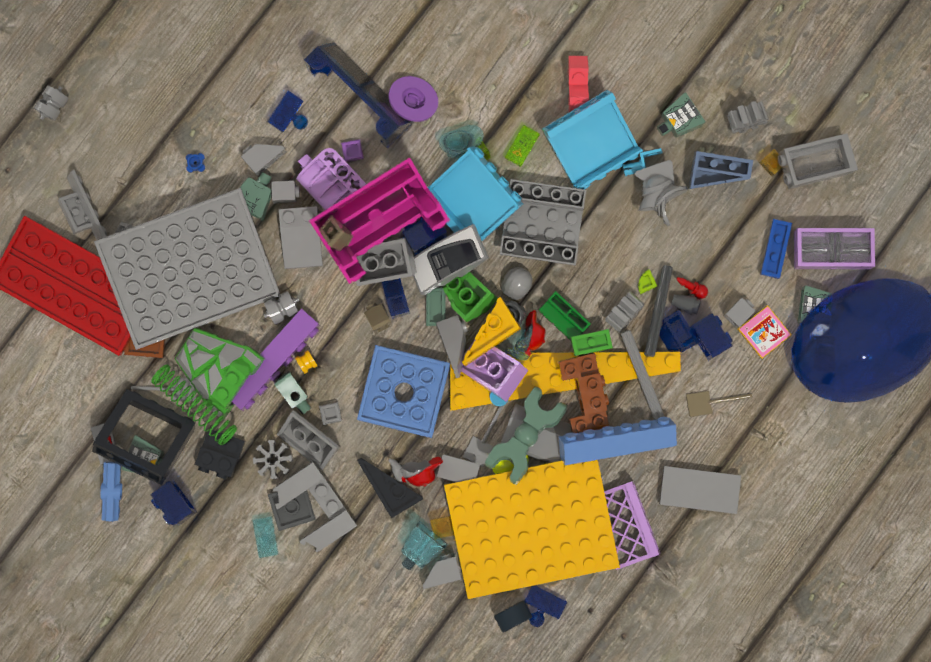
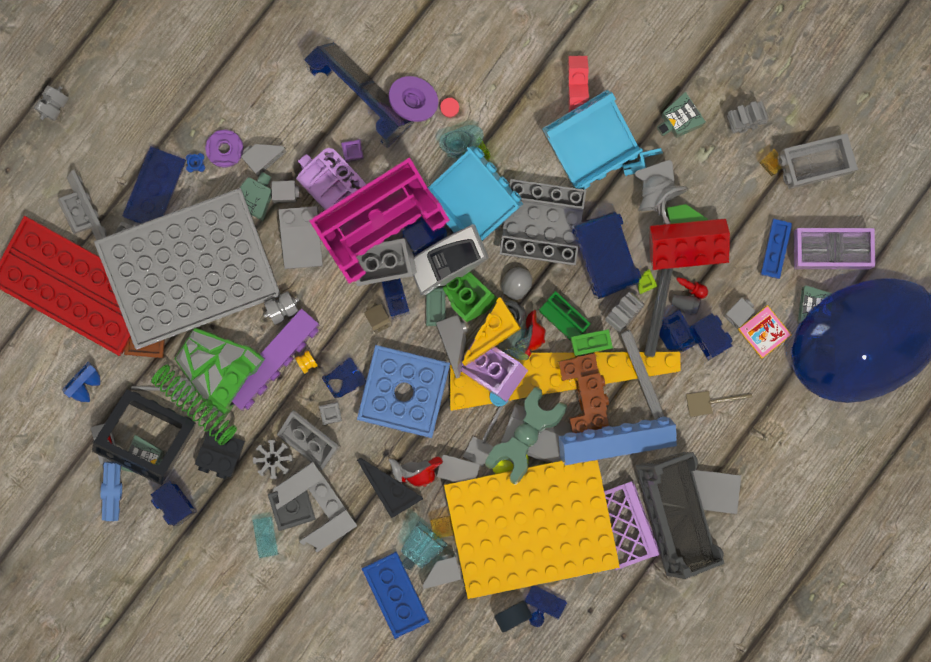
clear blue plate [266,90,308,133] -> none
torso [274,371,311,415] -> none
dark tan slope [319,216,353,251] -> none
clear neon green tile [505,125,540,167] -> none
sand blue wedge [688,151,753,189] -> none
none -> blue tile [62,361,100,402]
none -> clear blue tile [122,146,186,224]
none -> medium lavender tile [205,130,244,168]
none -> clear blue piece [322,358,366,398]
none -> blue tile [362,552,430,639]
none -> coral tile [440,98,459,118]
none -> clear blue windscreen [571,211,642,299]
none -> windscreen [636,452,725,579]
none -> red brick [649,219,730,270]
none -> bright green slope [665,204,708,224]

